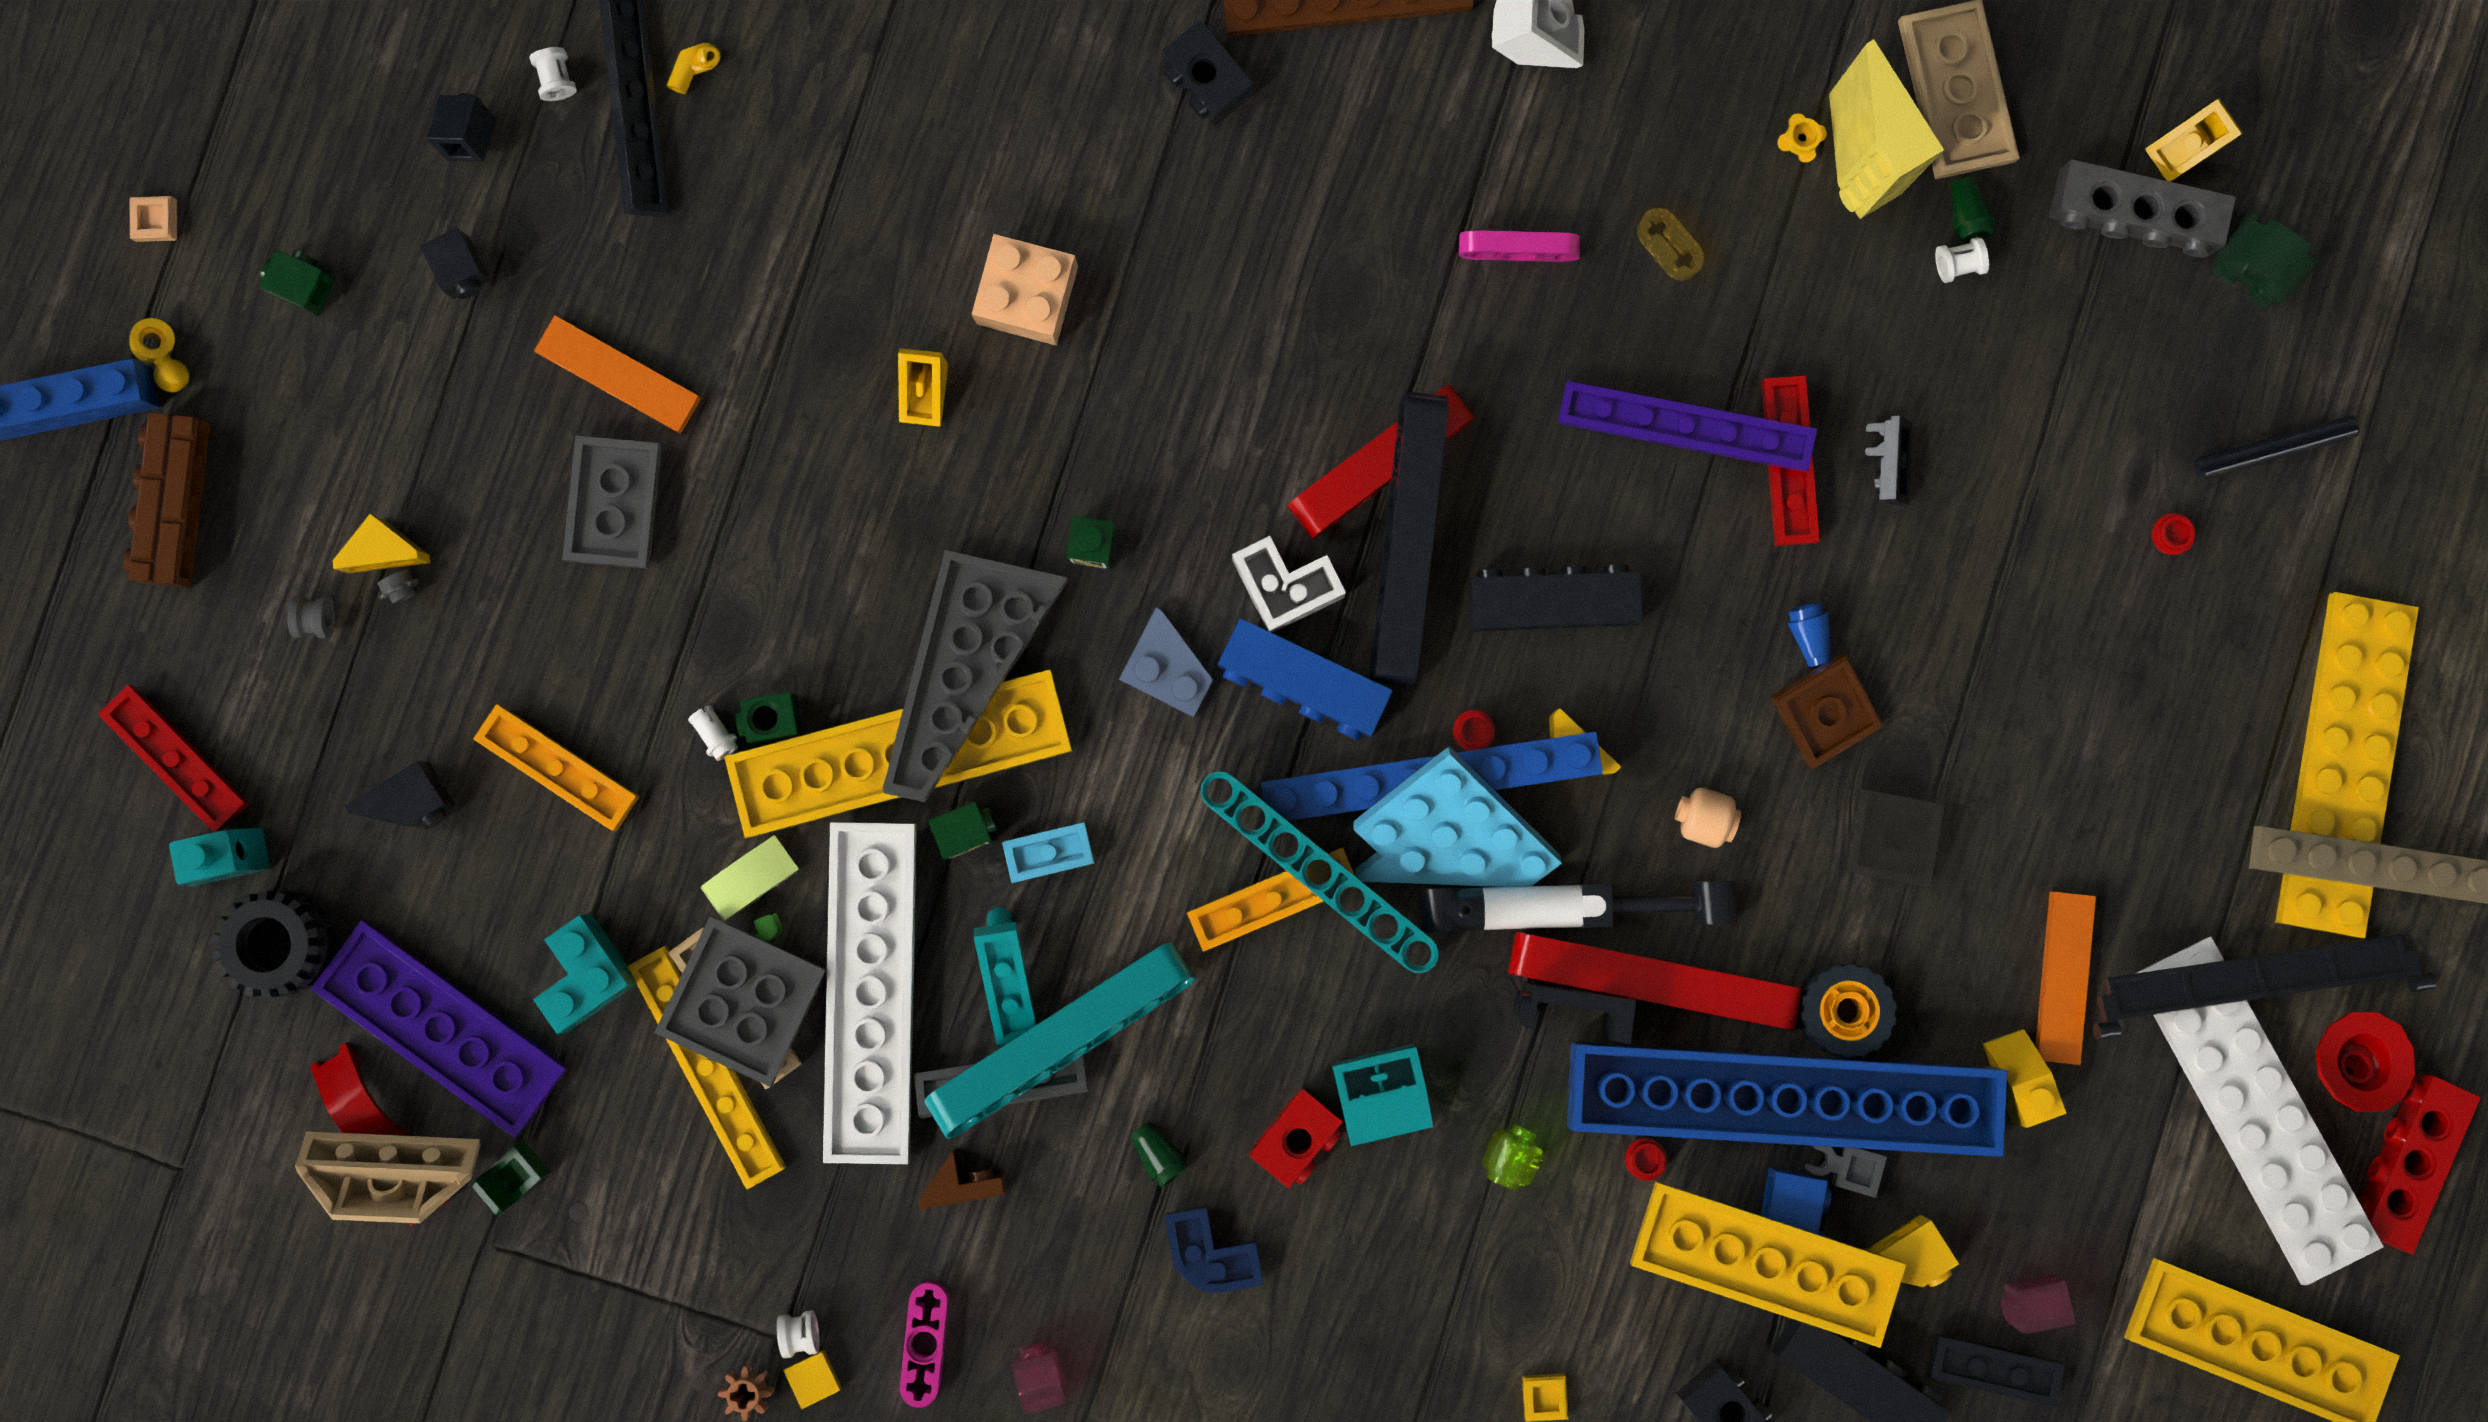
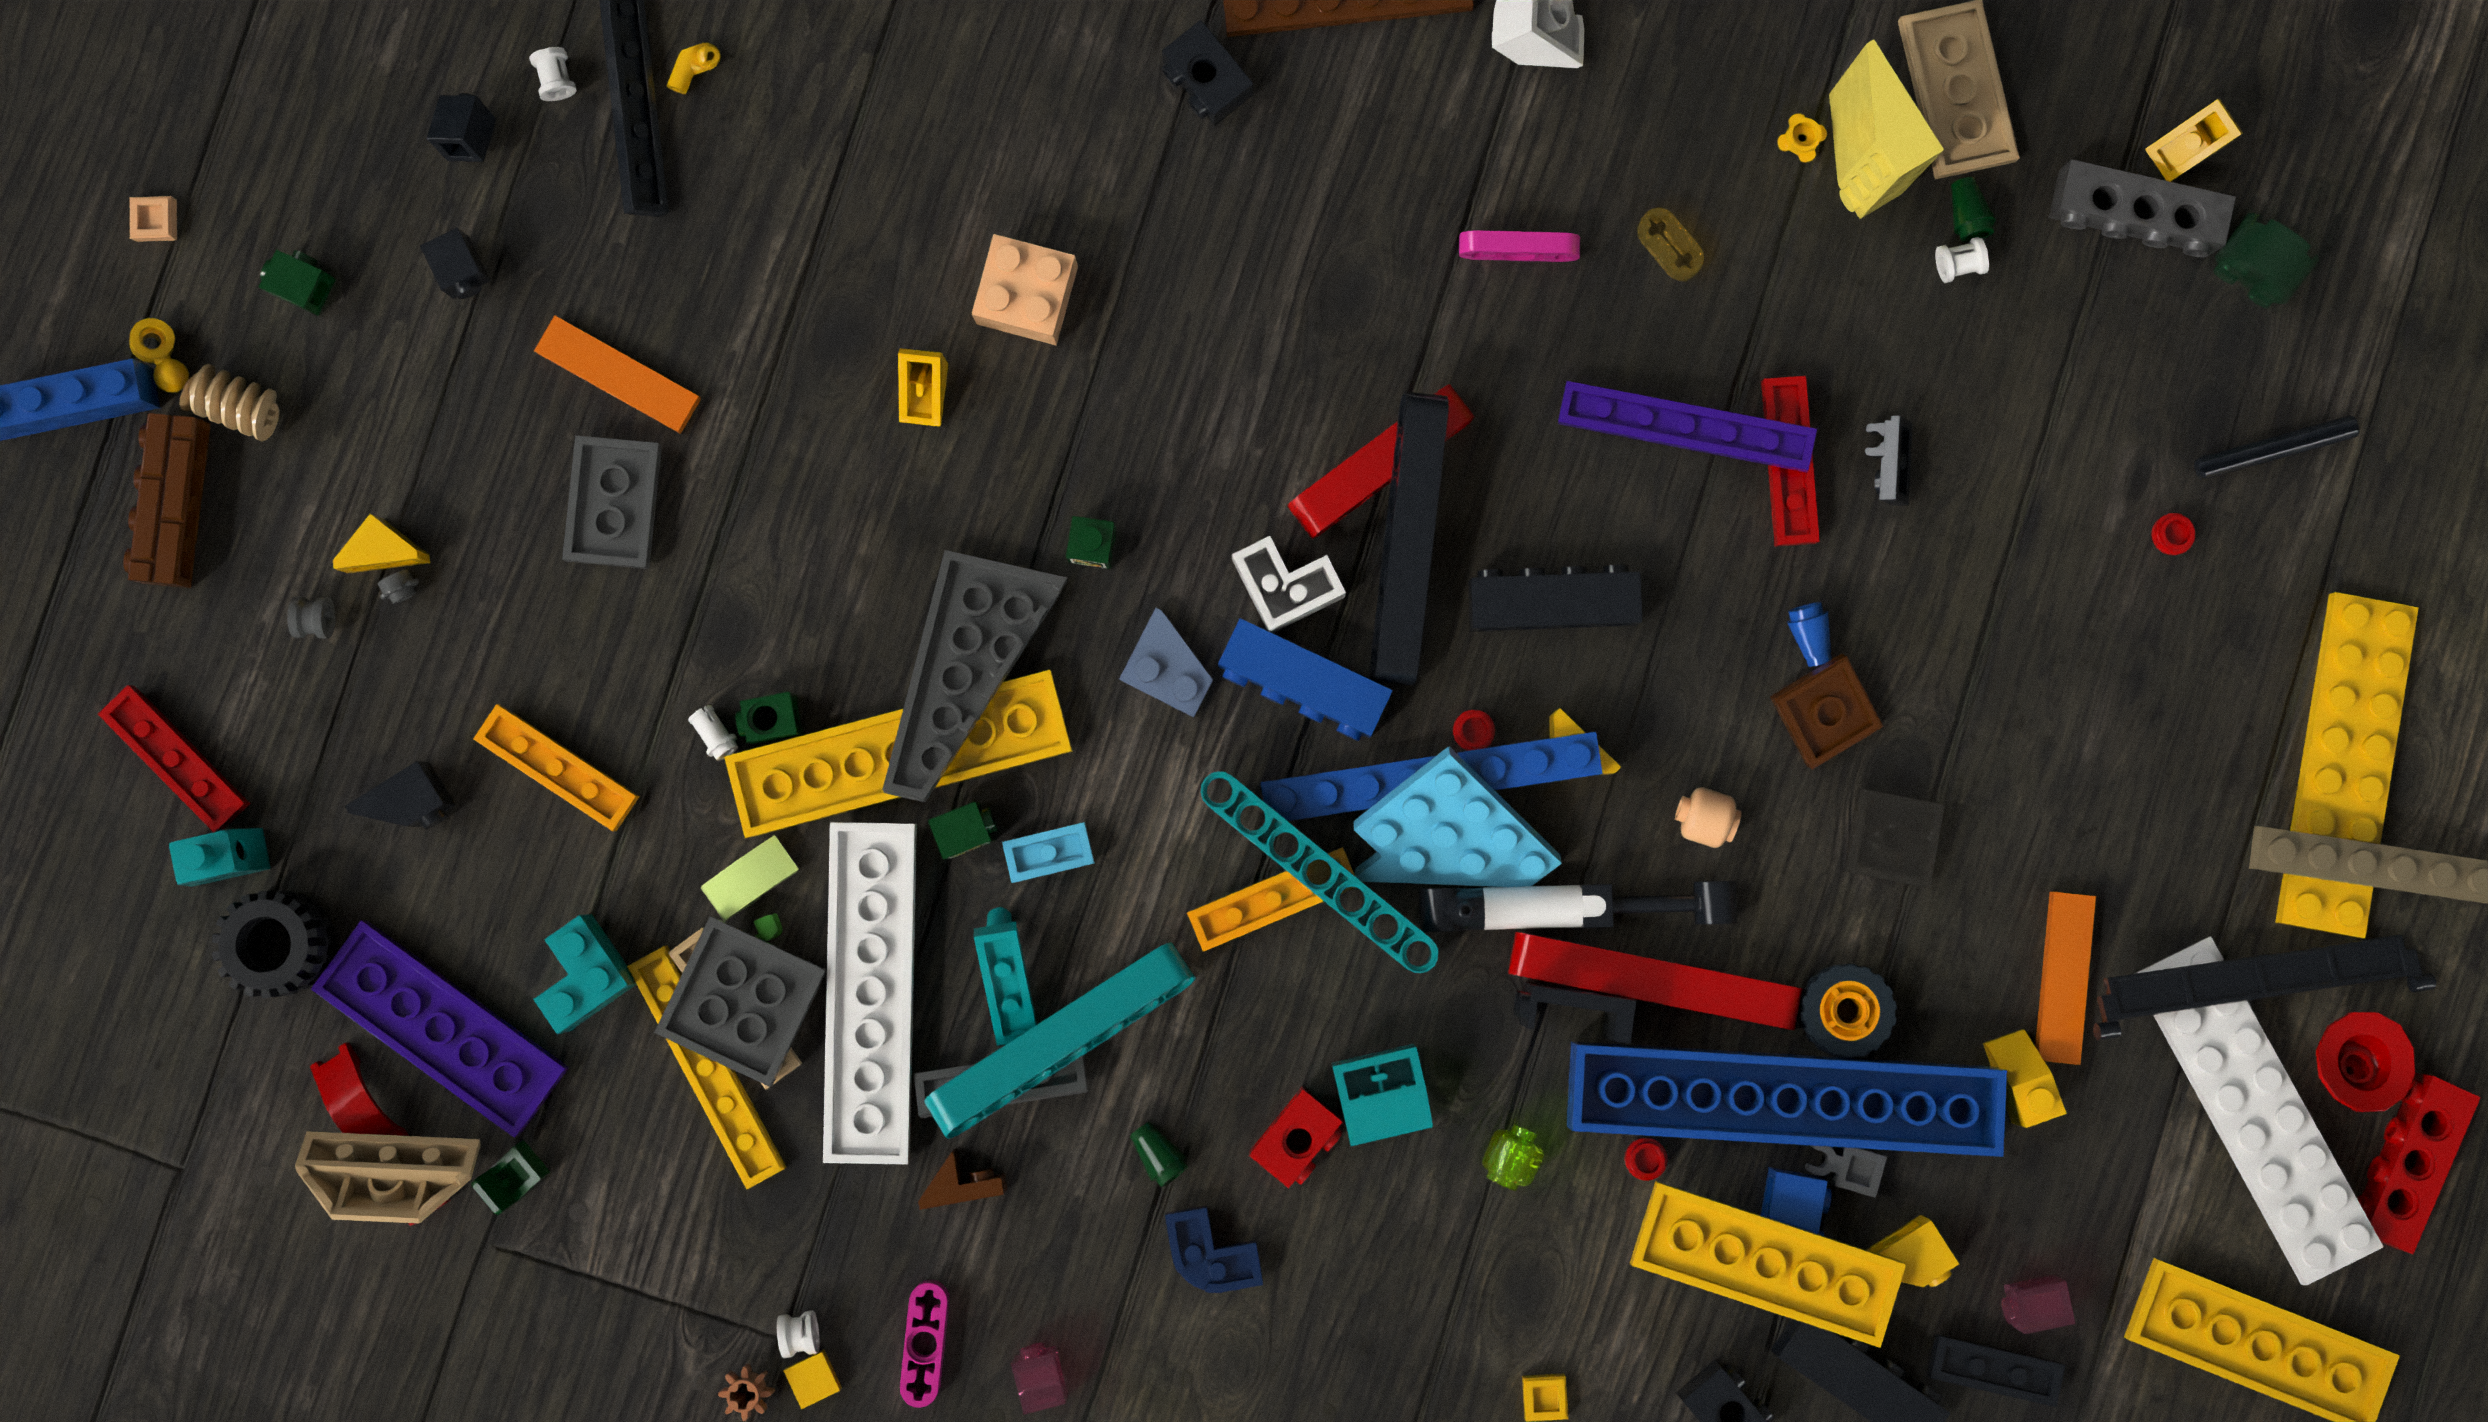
none -> tan piece [179,364,280,442]

